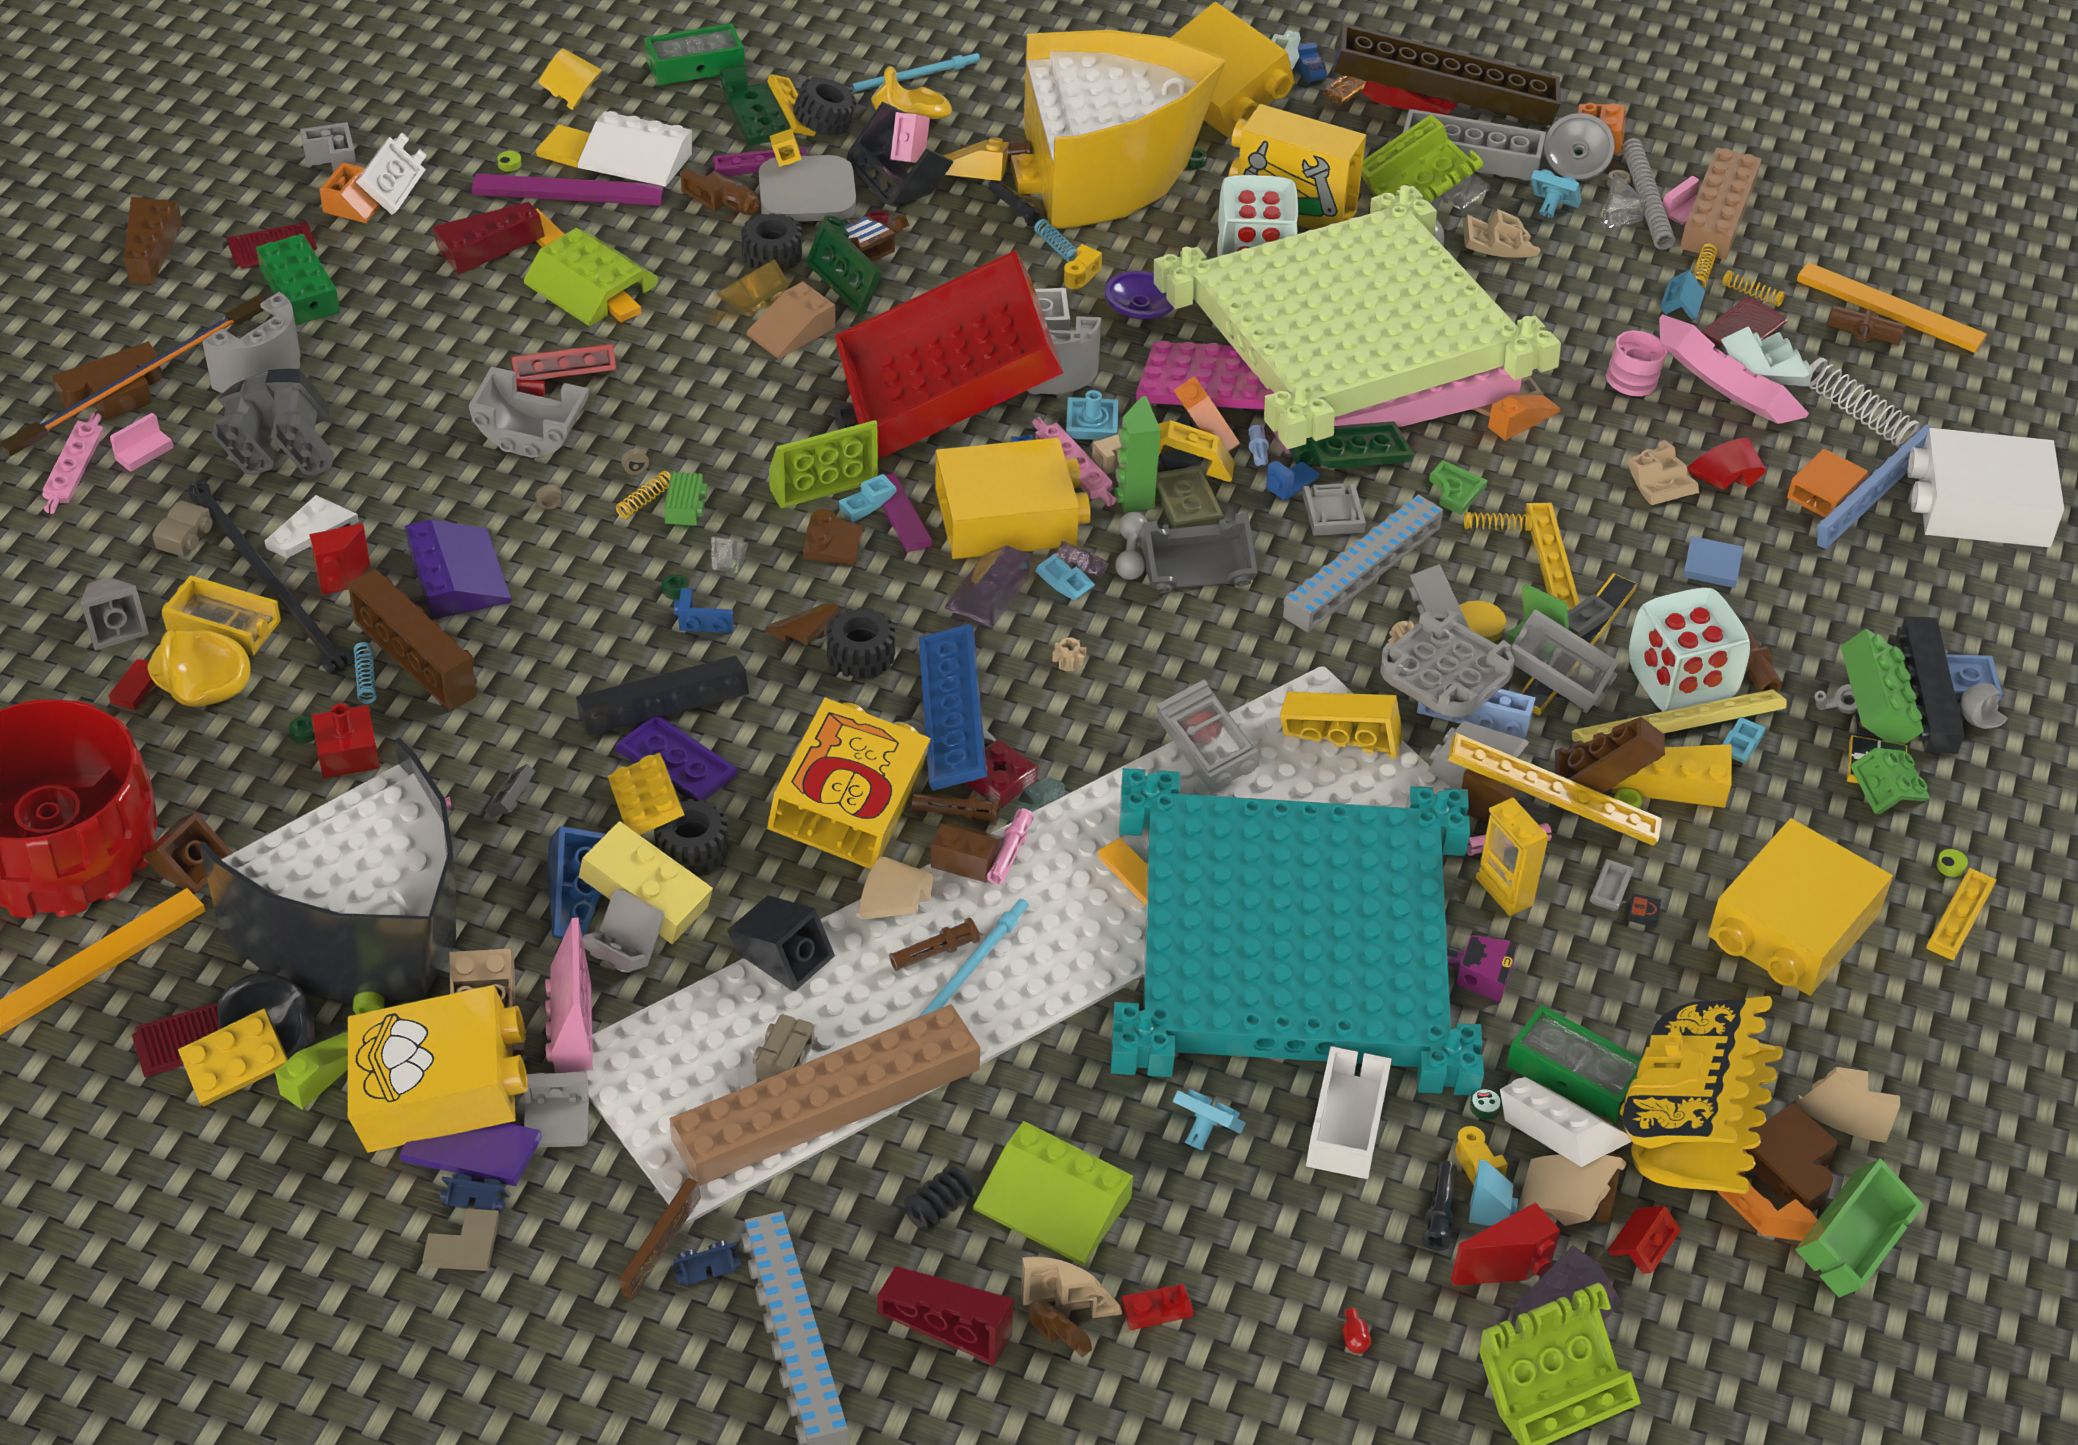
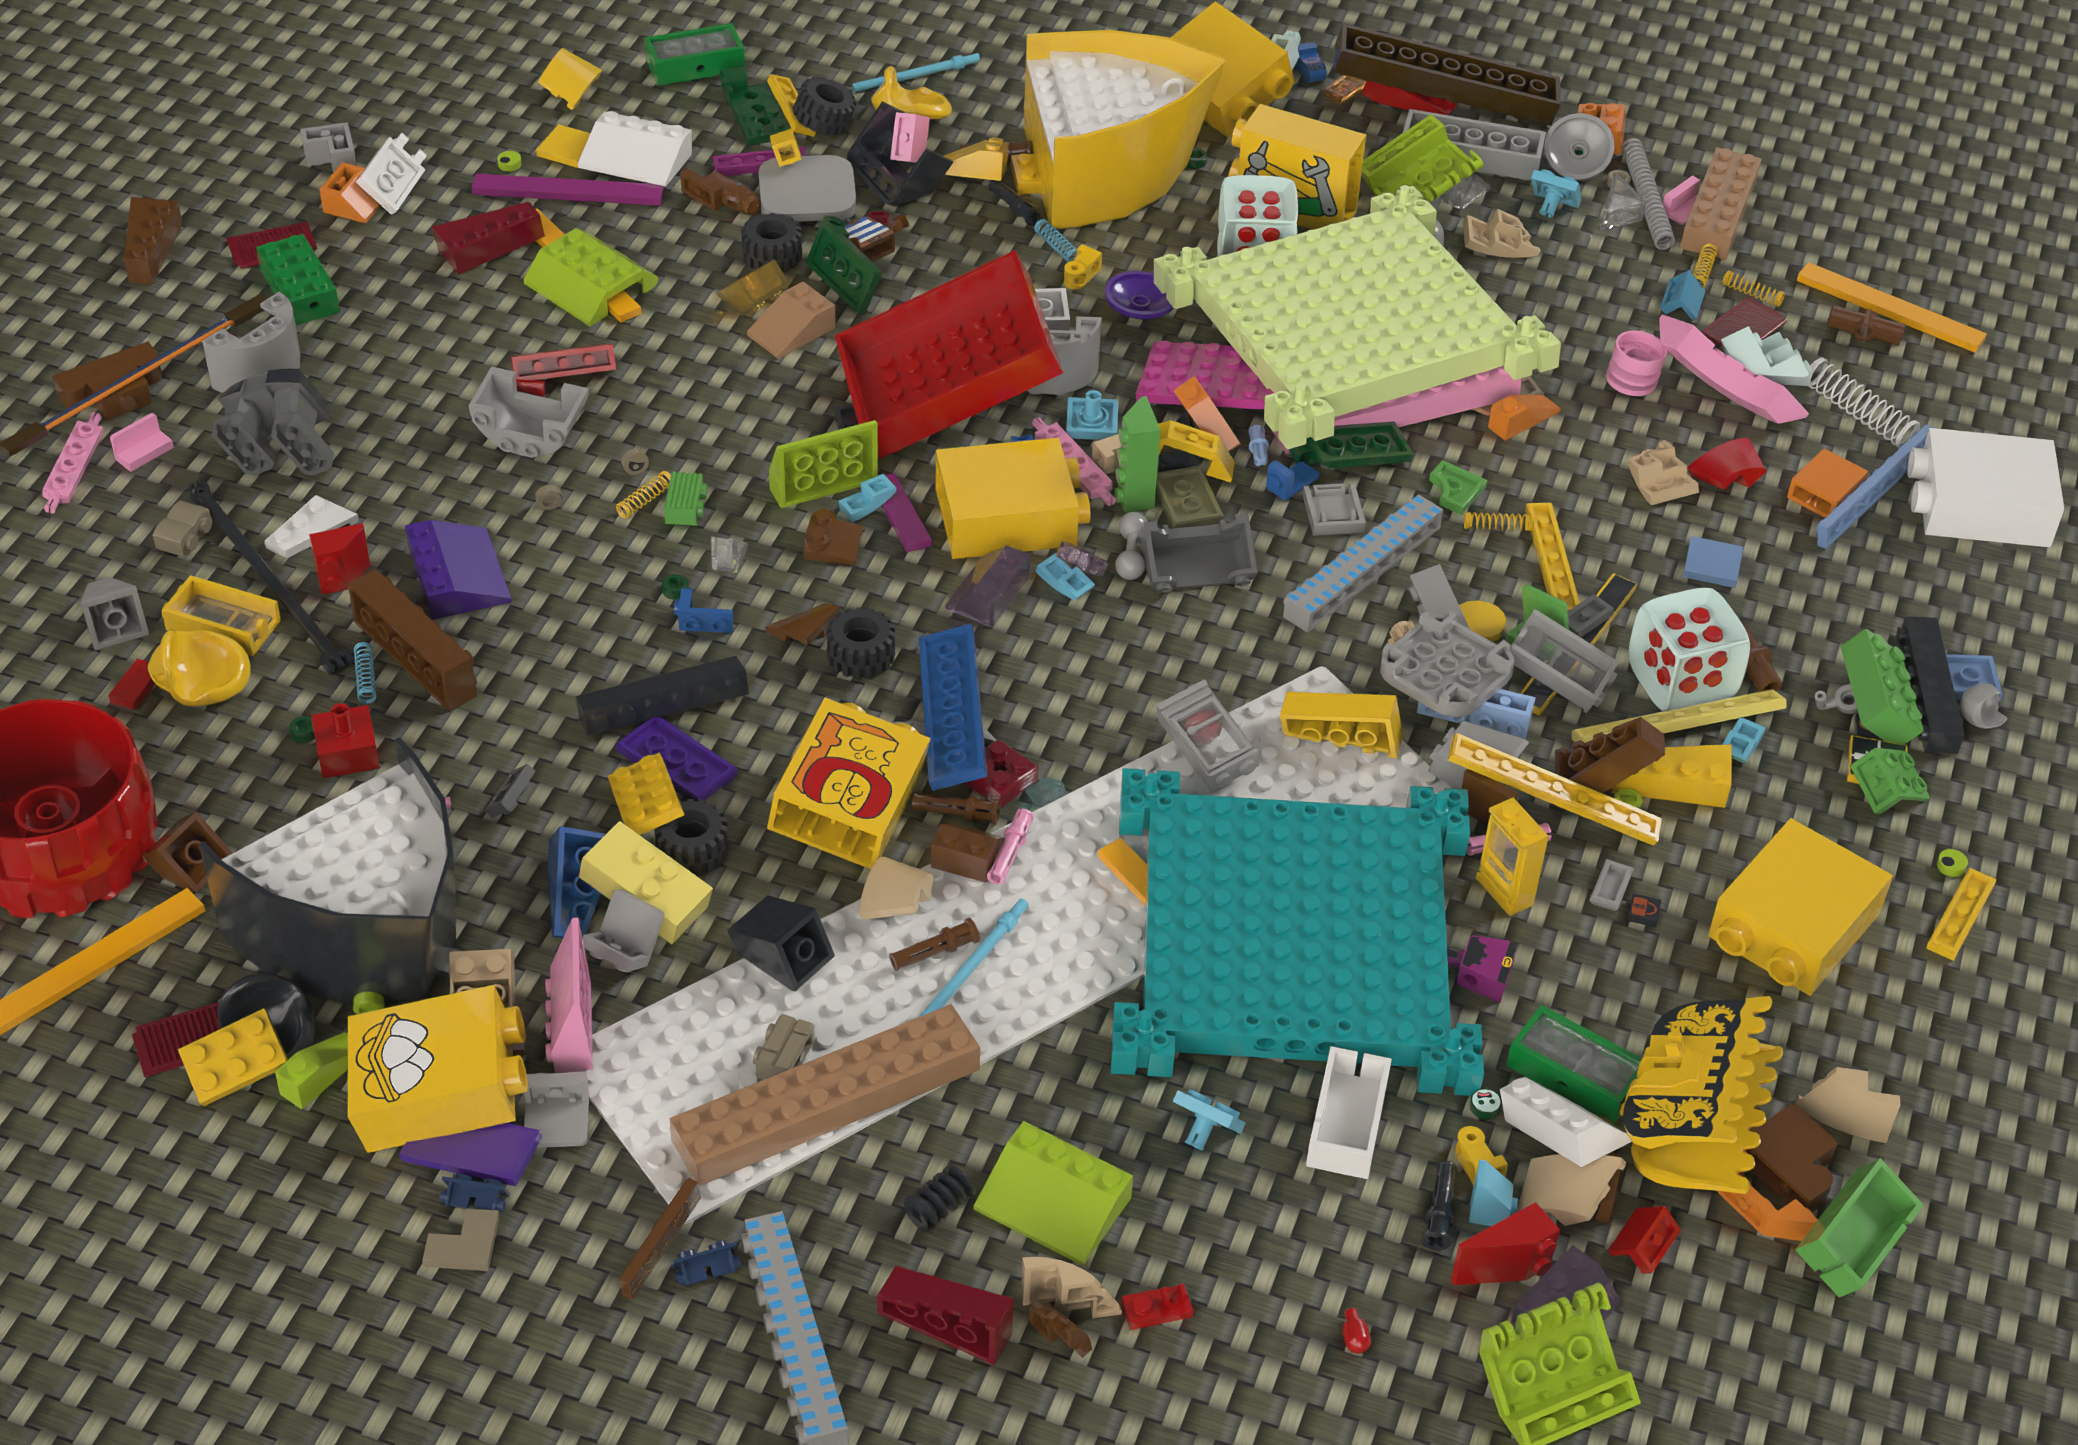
tan gear [1052,638,1086,671] -> none

